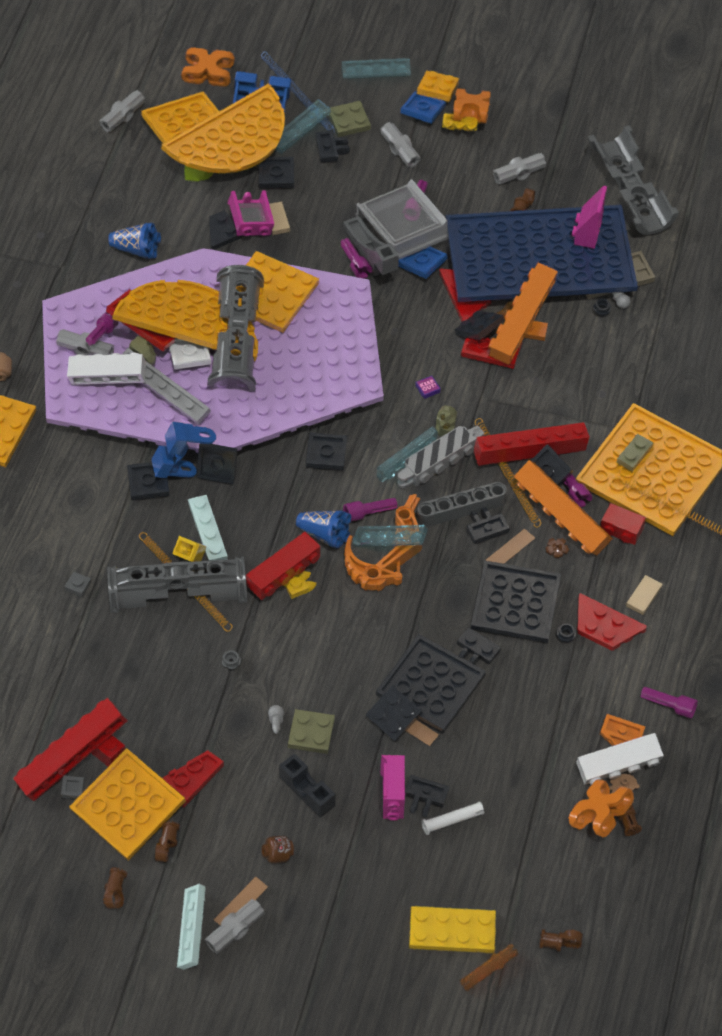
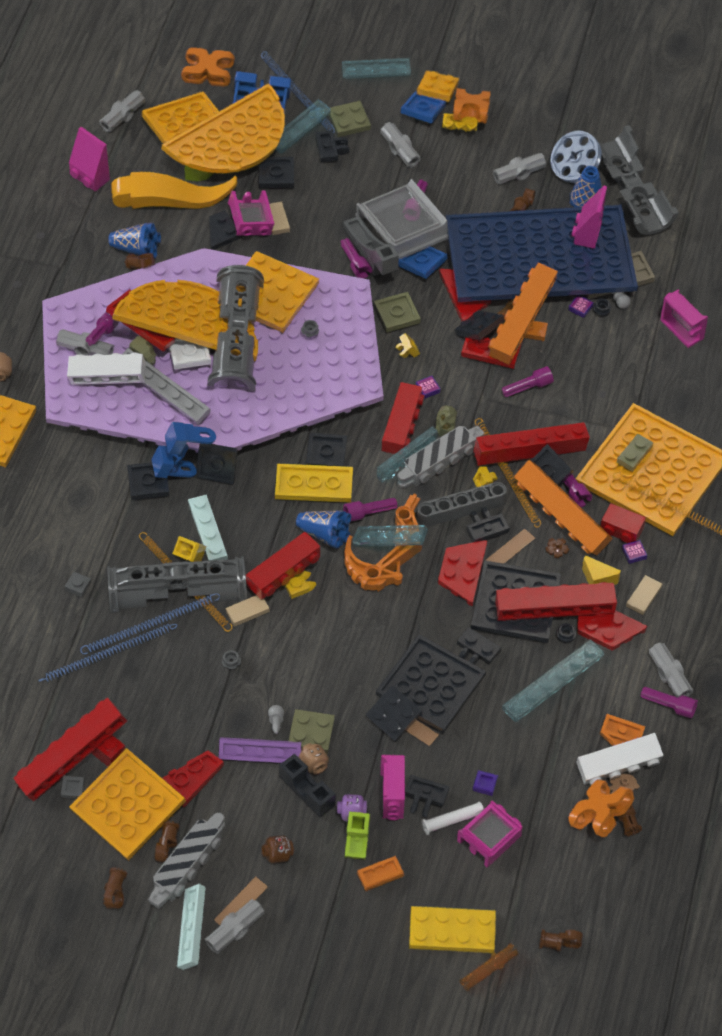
none -> medium blue piece [39,624,177,682]
none -> dark pink slope [69,127,110,191]
none -> medium blue piece [81,593,220,654]
none -> light orange animal [111,172,237,209]
none -> reddish brown connector [124,253,155,270]
none -> light grey hinge [149,812,225,909]
none -> medium lavender plate [219,737,301,763]
none -> tan tile [226,595,270,627]
none -> yellow plate [275,464,353,502]
none -> medium nougat head [299,743,329,774]
none -> dark grey plate [301,320,319,337]
none -> medium lavender head [337,794,367,821]
none -> lime brick [345,811,370,860]
none -> orange plate [357,856,404,891]
none -> olive plate [374,292,421,333]
none -> red brick [382,382,425,456]
none -> yellow tile [396,333,420,358]
none -> red wing [438,540,487,606]
none -> dark pink window [457,801,522,868]
none -> yellow tile [473,467,498,487]
none -> dark purple tile [473,770,498,796]
none -> red brick [495,582,617,620]
none -> magenta piece [502,366,554,397]
none -> clear light blue plate [502,639,604,723]
none -> sand blue wedge [551,131,601,183]
none -> tile [568,295,594,318]
none -> blue cone [570,166,603,208]
none -> yellow slope [582,555,621,585]
none -> tile [622,540,647,564]
none -> light grey piece [649,643,693,697]
none -> dark pink window [660,289,708,348]

